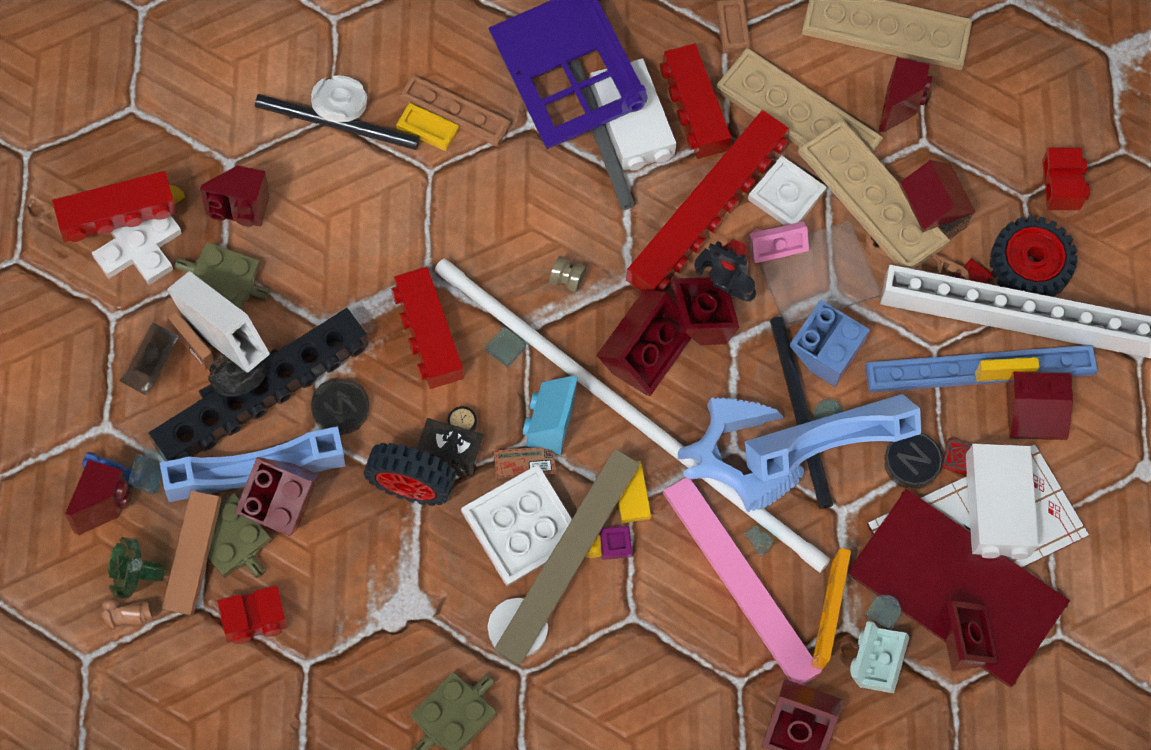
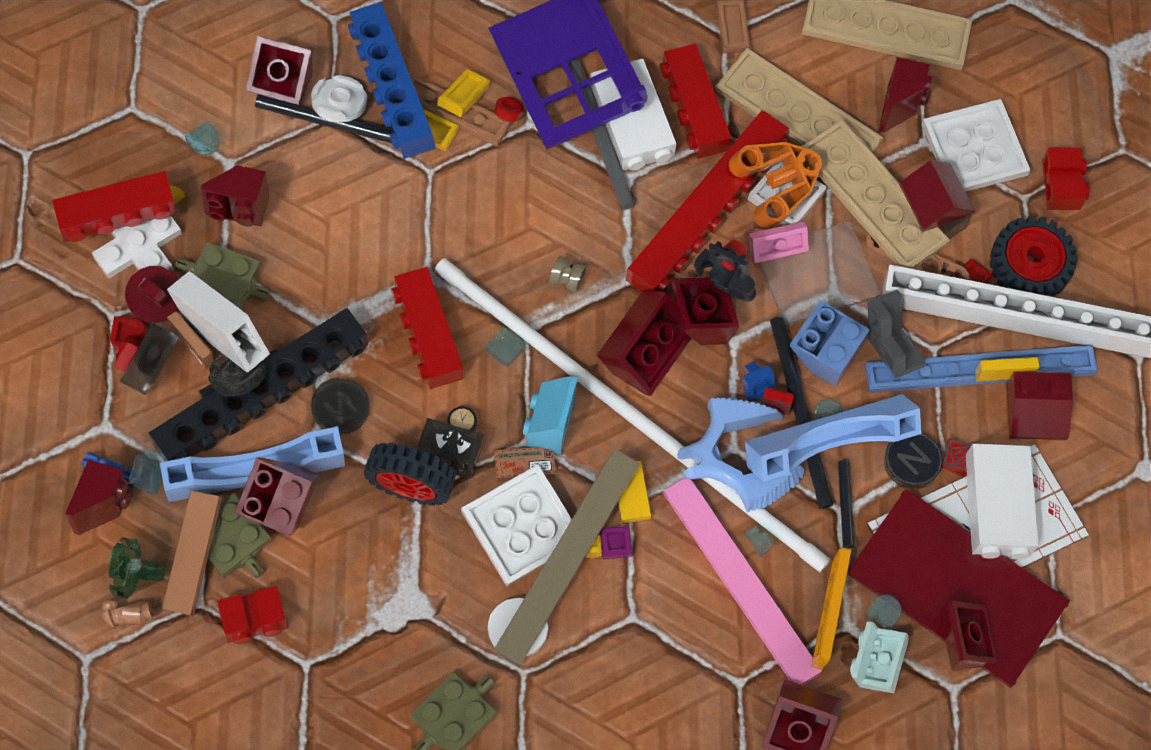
none -> red tile [110,316,147,351]
none -> red tile [114,334,138,372]
none -> dark red tile [125,266,179,324]
none -> clear light blue tile [185,121,220,155]
none -> dark red slope [245,36,312,105]
none -> blue brick [348,2,435,159]
none -> yellow tile [437,69,490,117]
none -> red tile [494,97,524,122]
none -> orange connector [729,142,822,228]
none -> blue tile [743,362,775,402]
none -> red tile [761,388,794,415]
none -> black bar [838,460,855,548]
none -> dark grey panel [868,290,925,378]
none -> white plate [922,99,1031,192]

